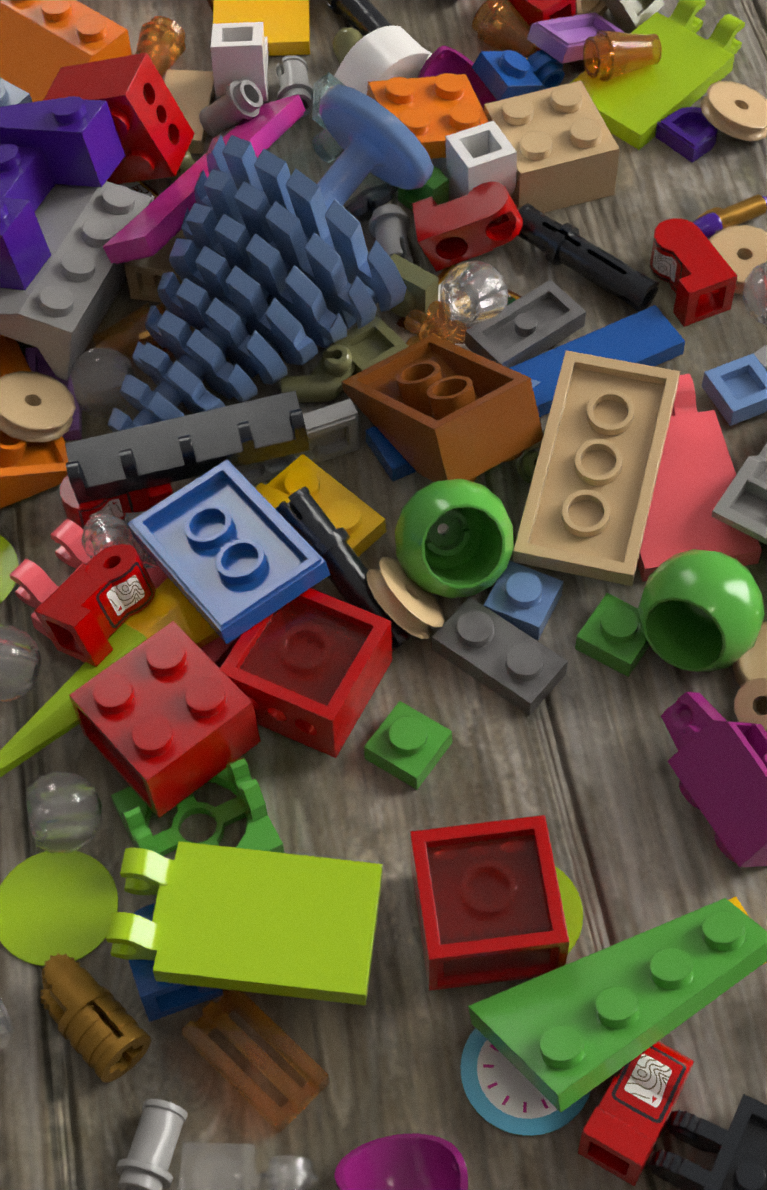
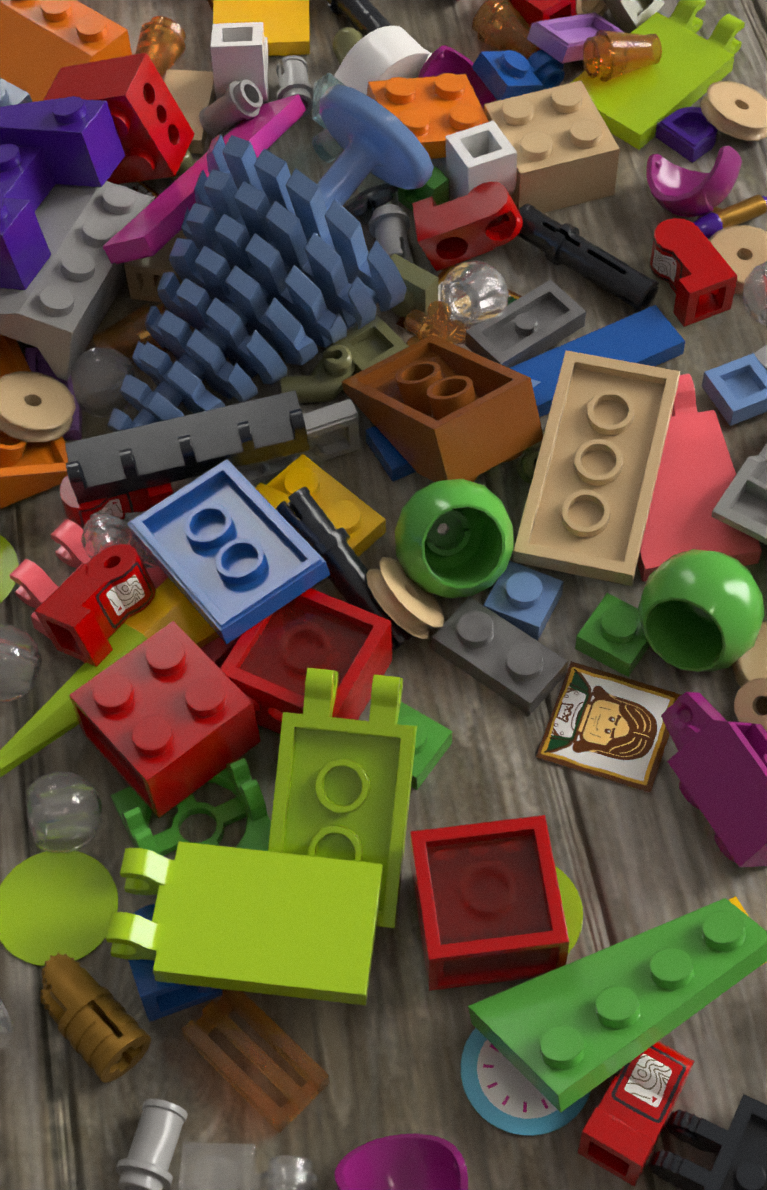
none -> lime tile [268,668,417,928]
none -> sticker [536,661,682,793]
none -> magenta helmet [646,146,742,217]

